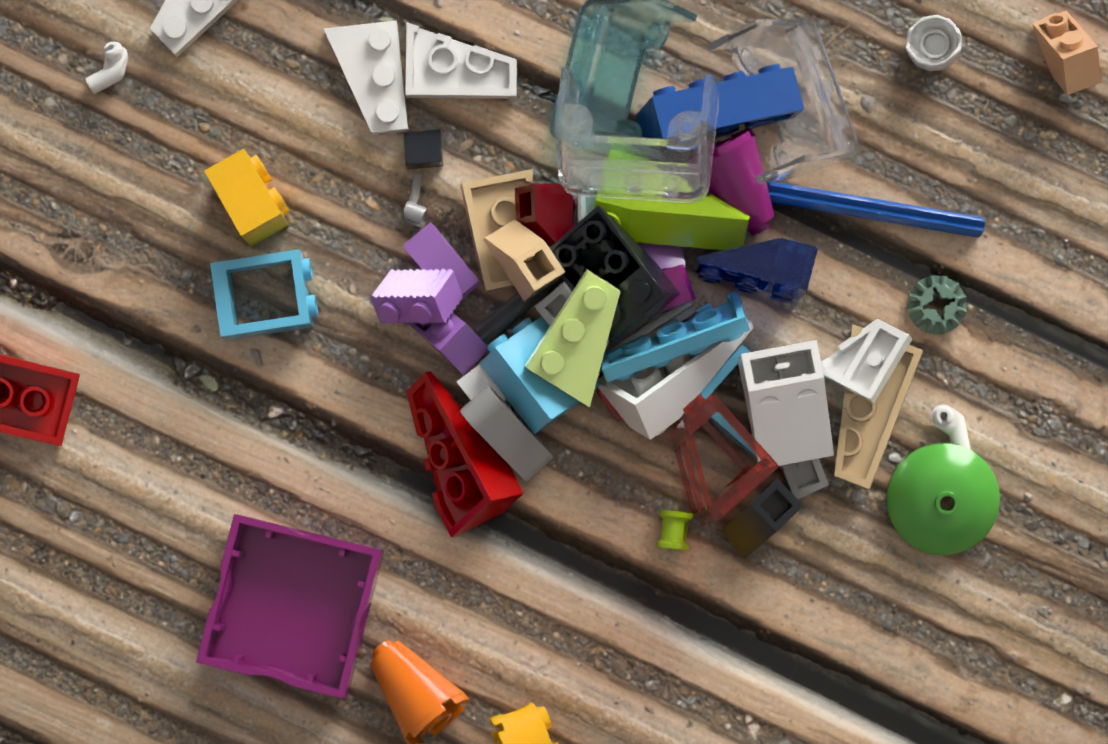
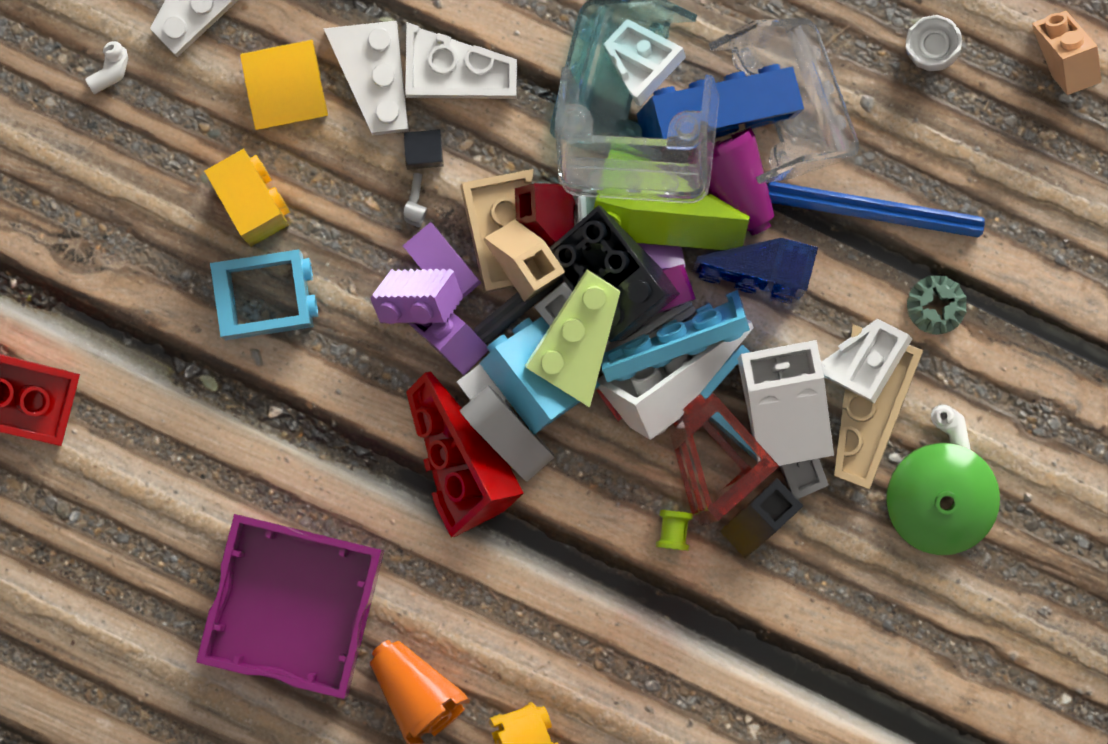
none -> yellow slope [240,39,328,130]
none -> white wing [604,19,686,106]

